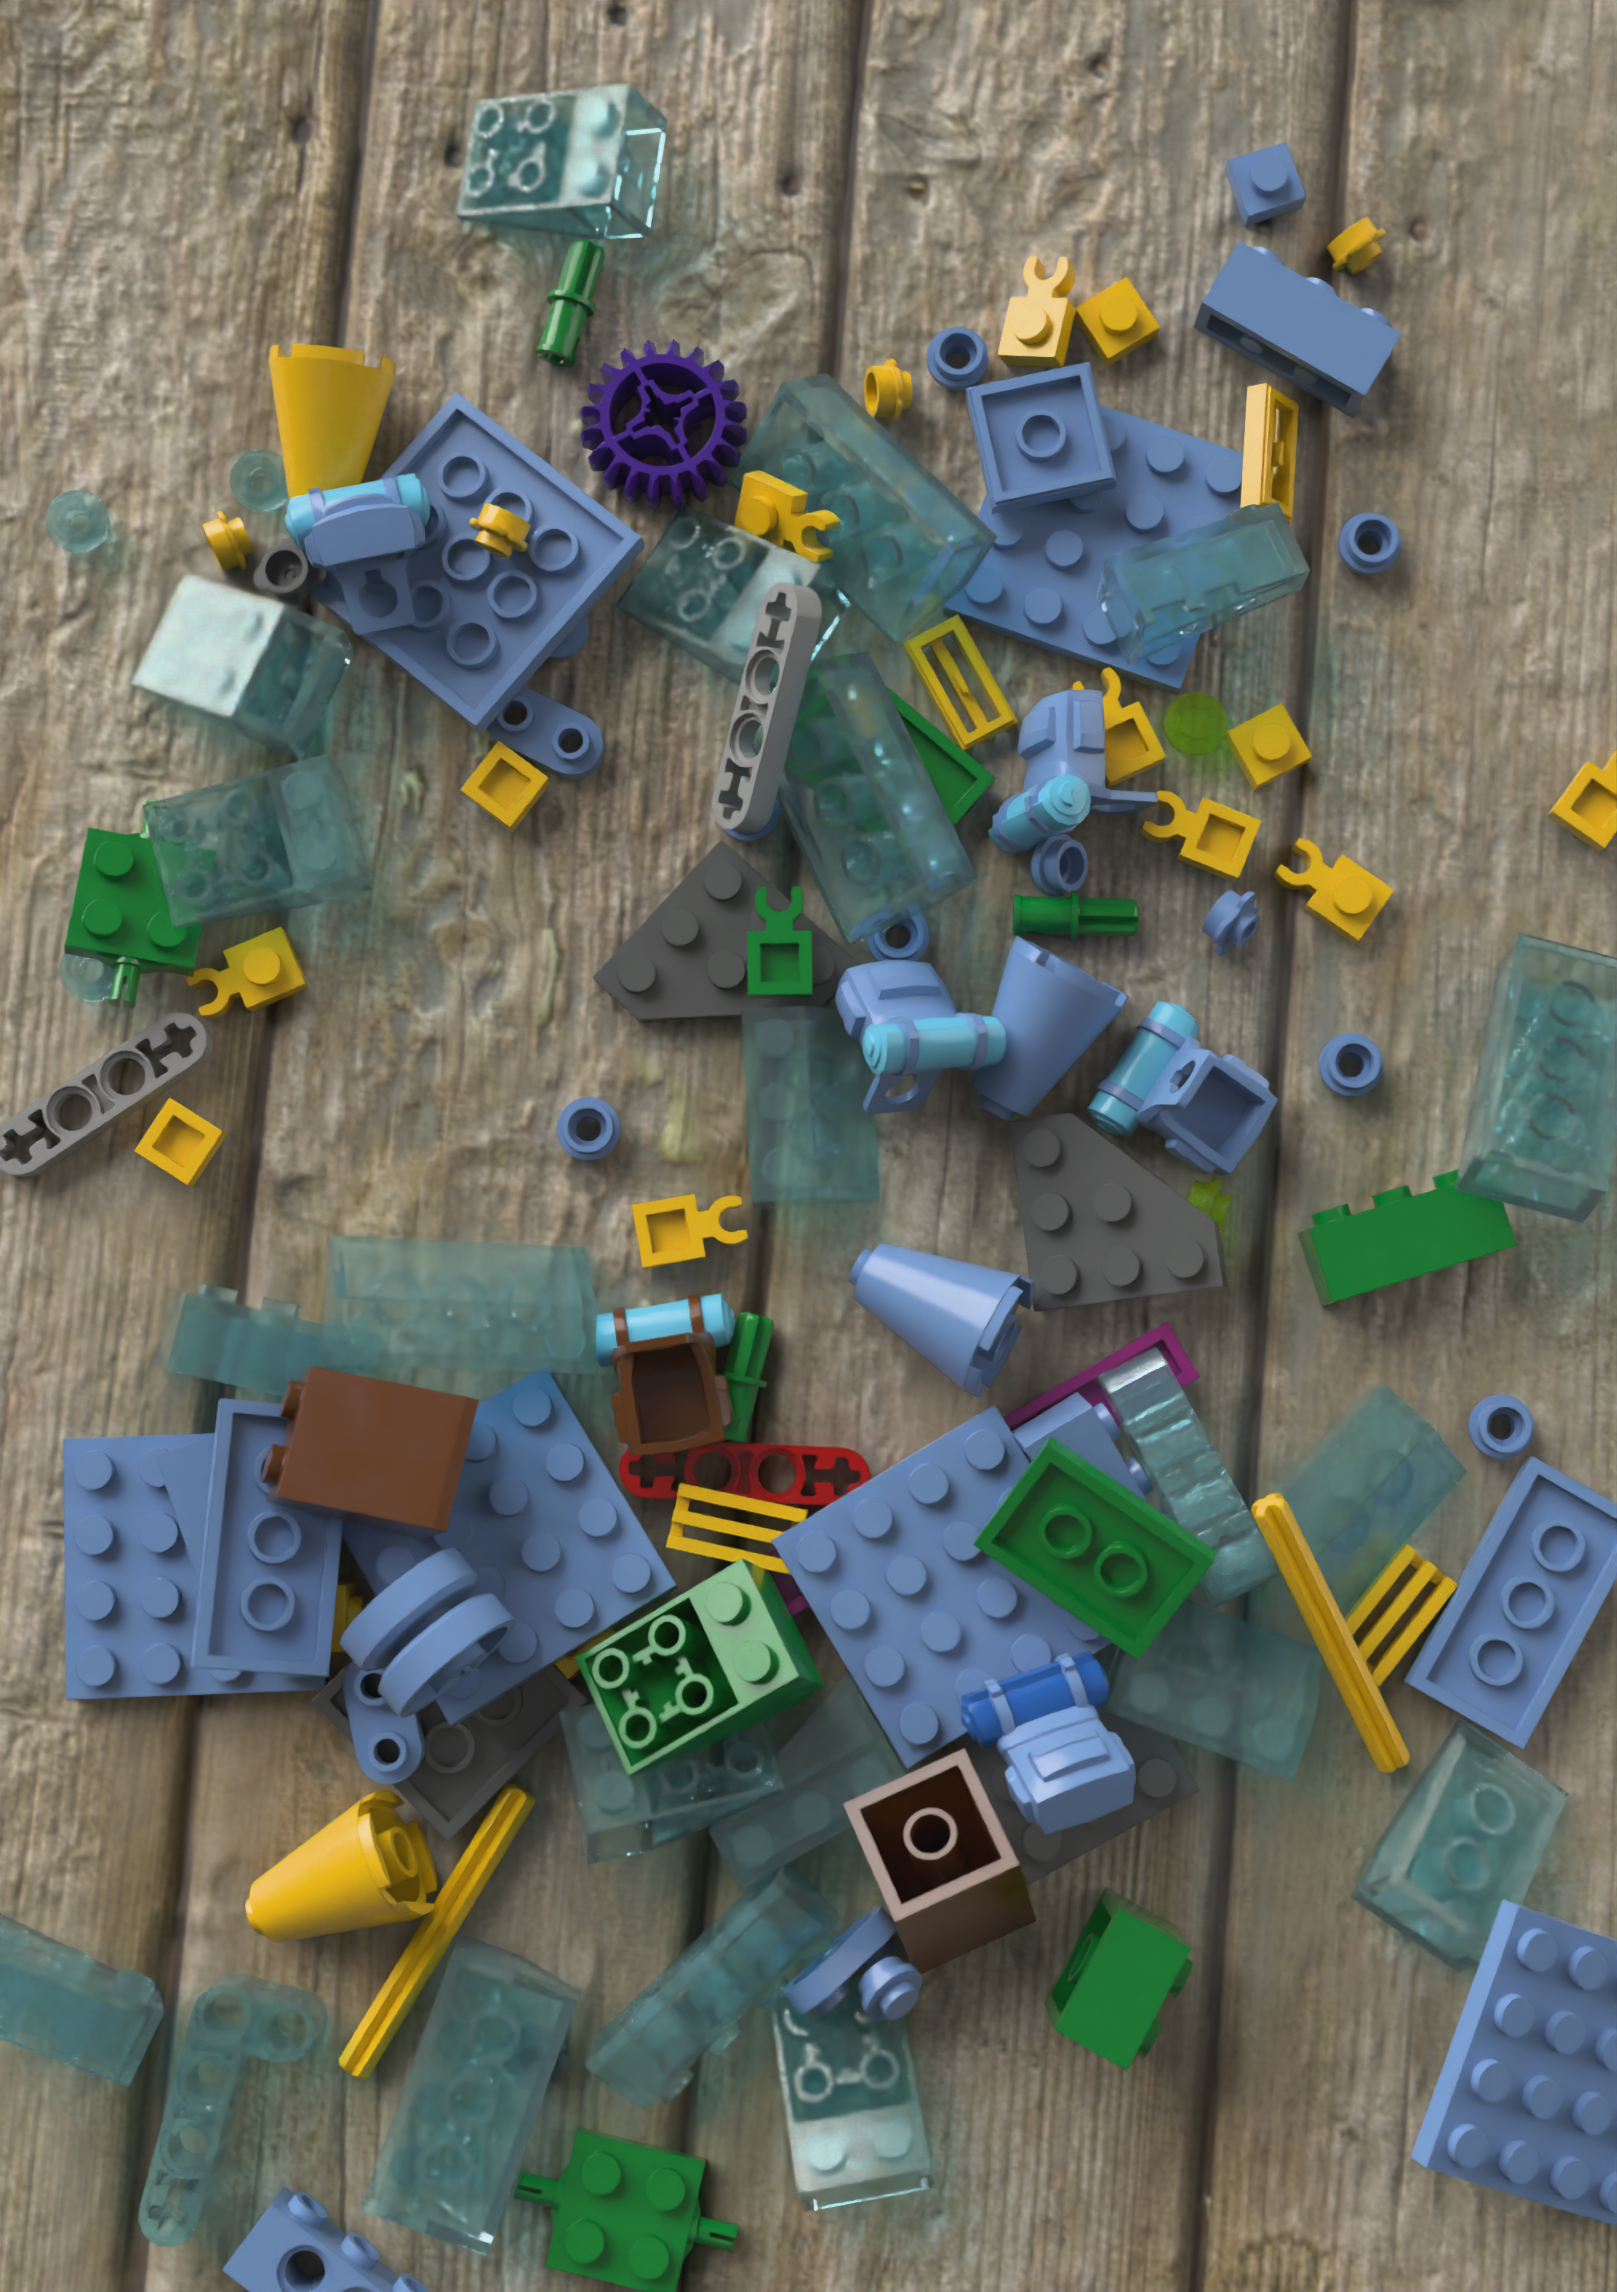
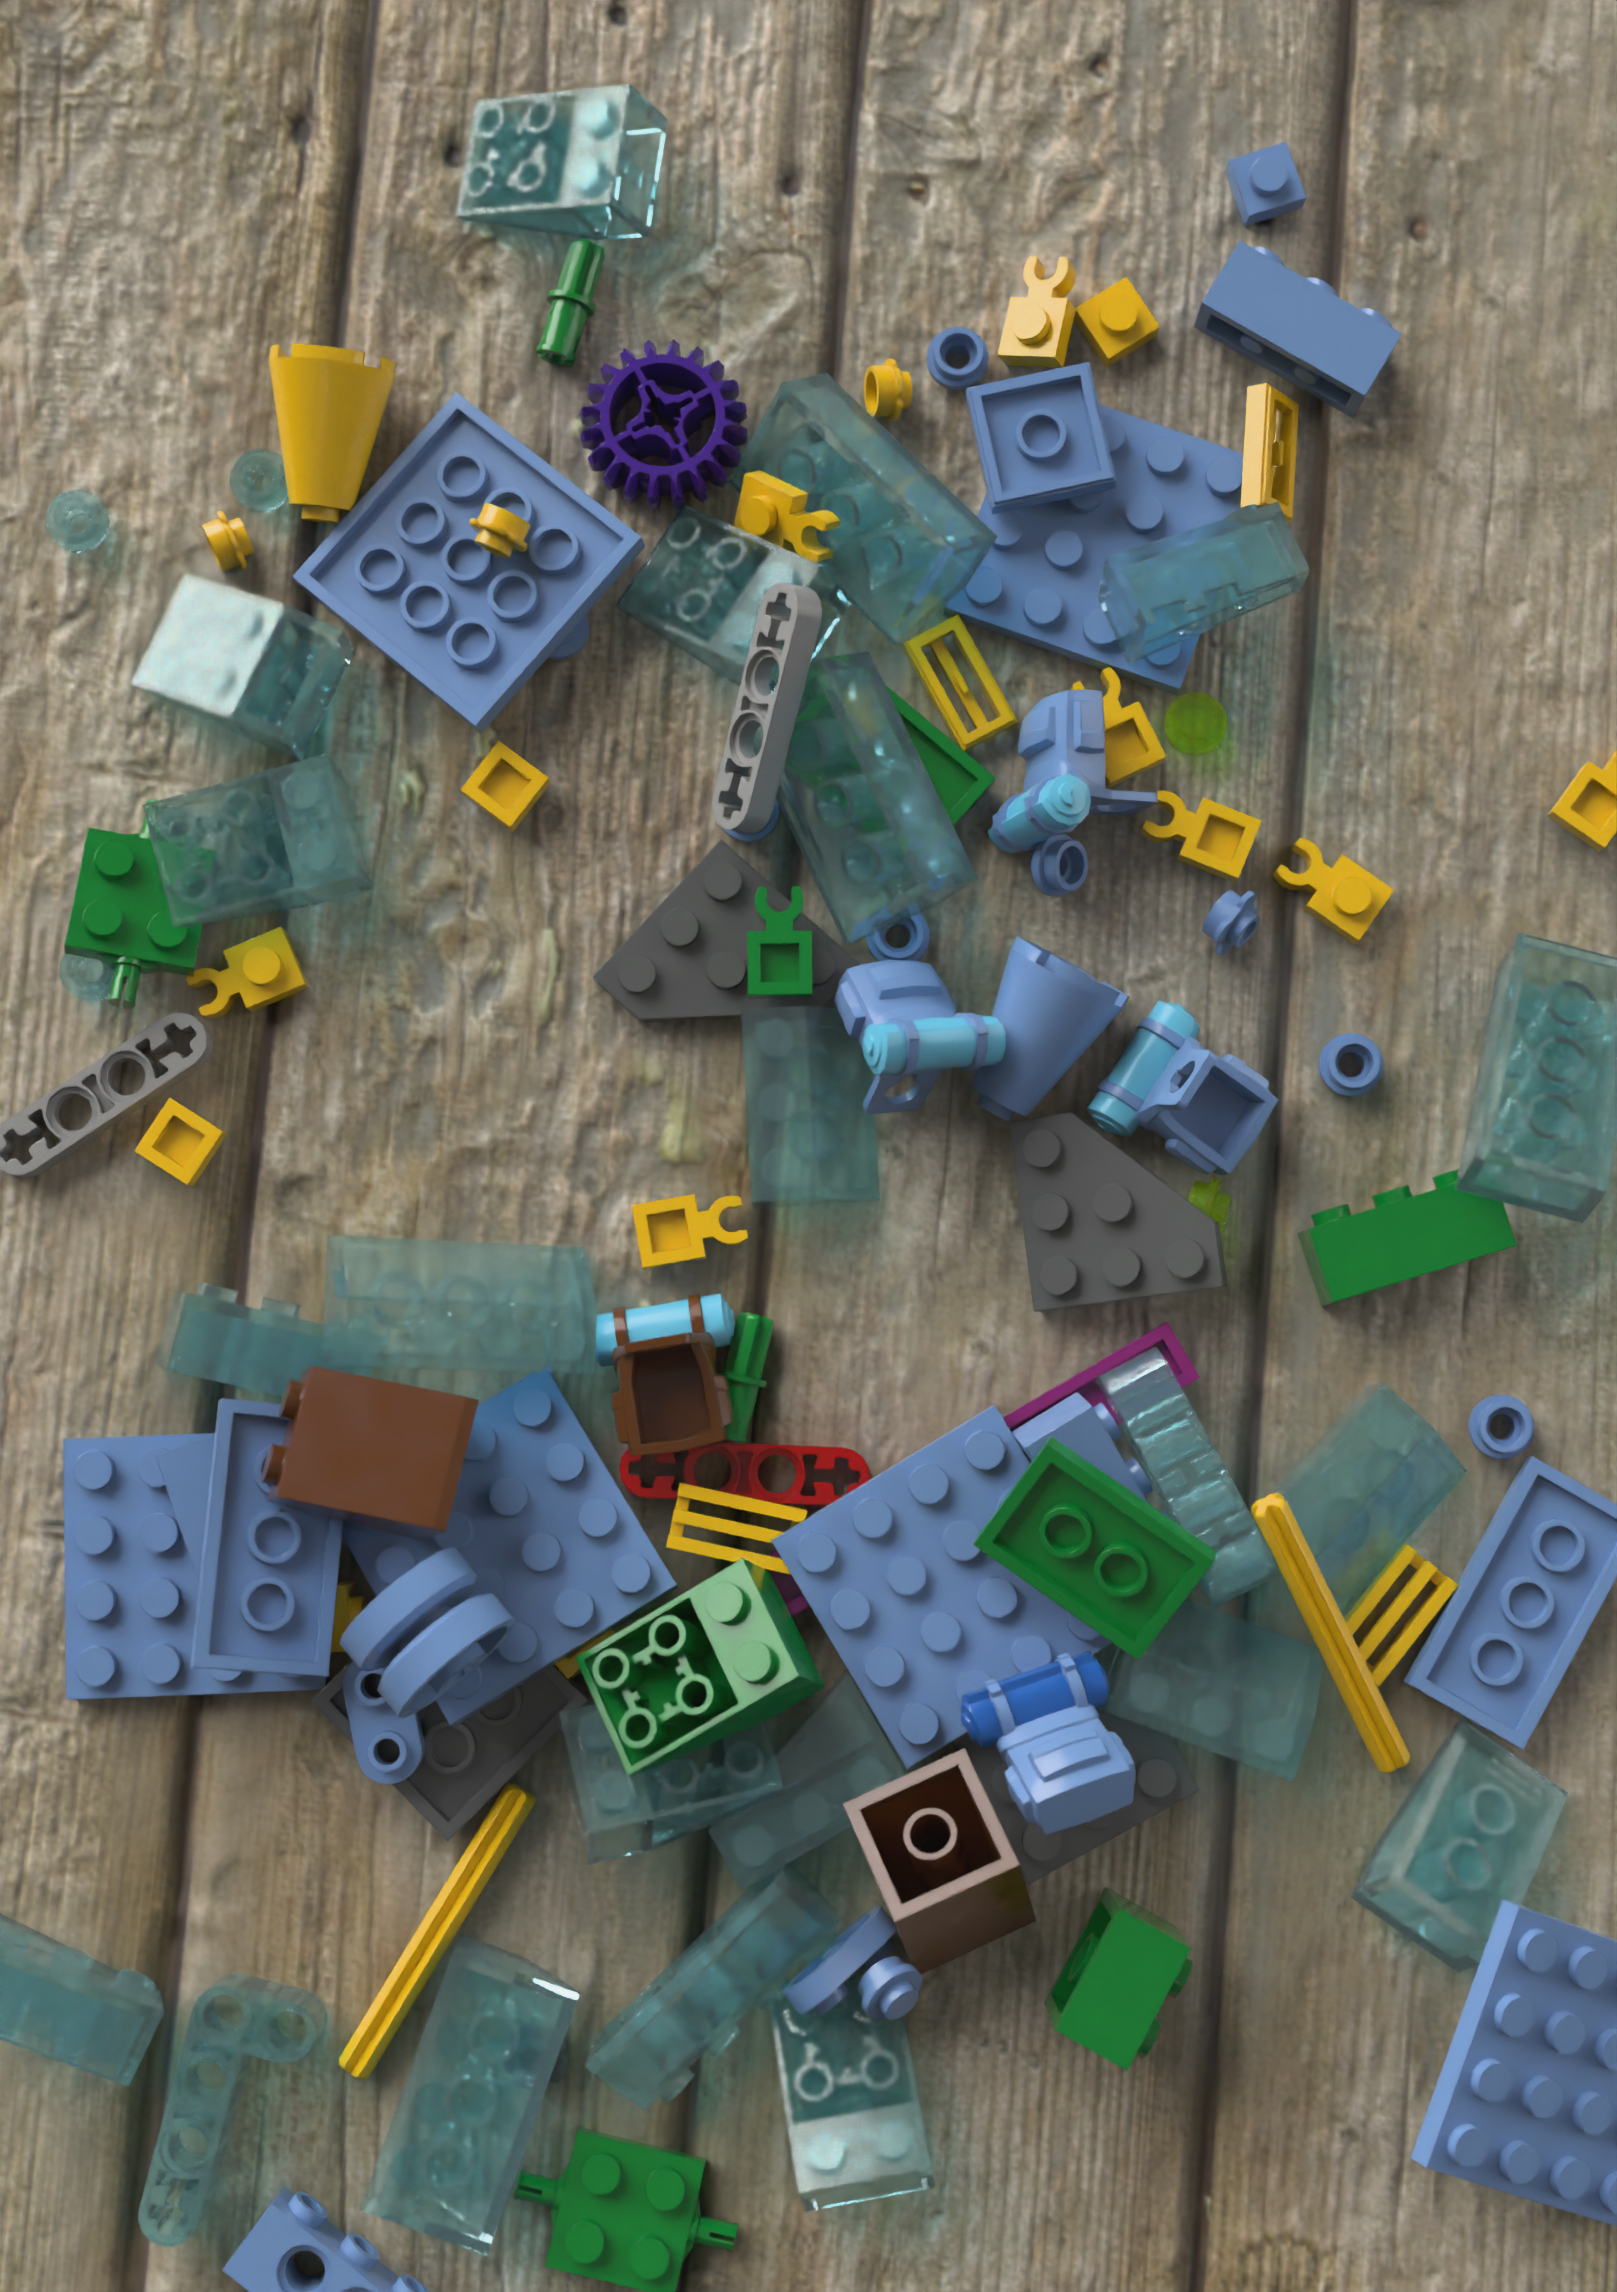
yellow cone [246,1789,437,1943] -> none
dark grey plate [254,538,328,613] -> none
medium blue piece [285,472,431,635] -> none
medium blue plate [487,686,605,780] -> none
medium blue plate [557,1097,621,1161] -> none
medium blue cone [849,1243,1036,1398] -> none
green axle [1012,891,1139,942] -> none
yellow plate [1224,703,1312,791] -> none
yellow plate [1327,217,1386,275] -> none
medium blue plate [1338,513,1401,576] -> none

